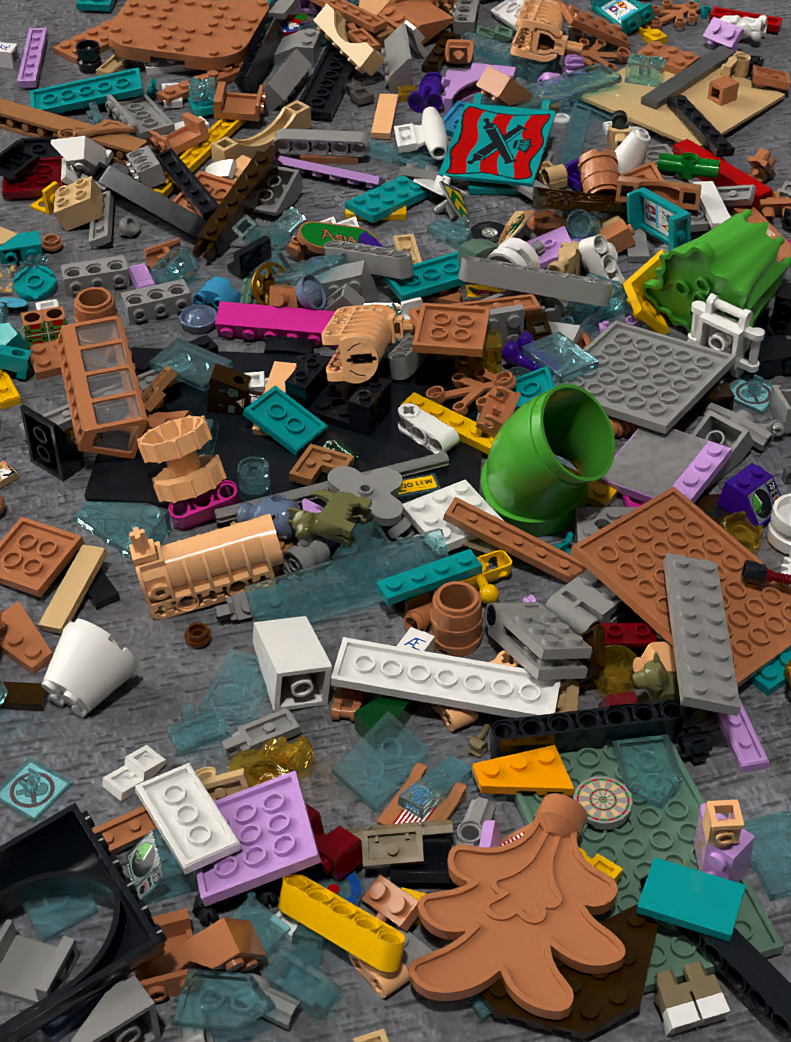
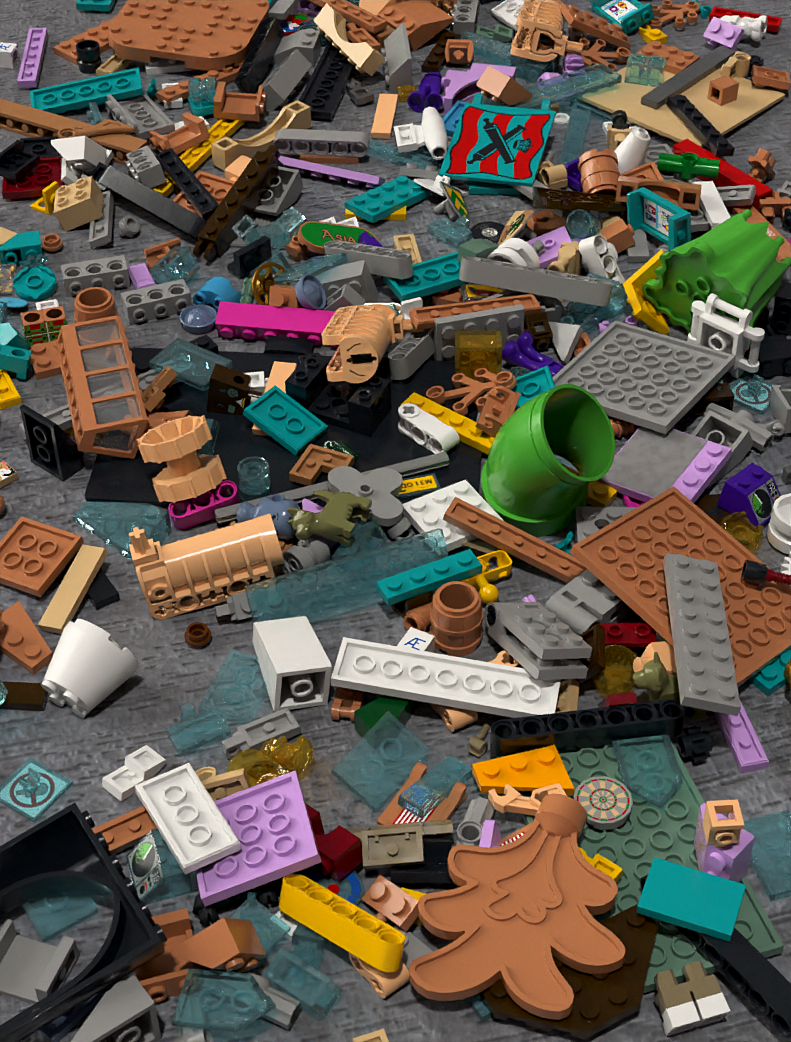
white slope [205,159,237,180] -> none
white slope [404,20,429,59] -> none
nougat plate [412,303,491,357] -> none
clear light blue tile [521,331,599,383] -> none
none -> light nougat piece [488,783,567,816]

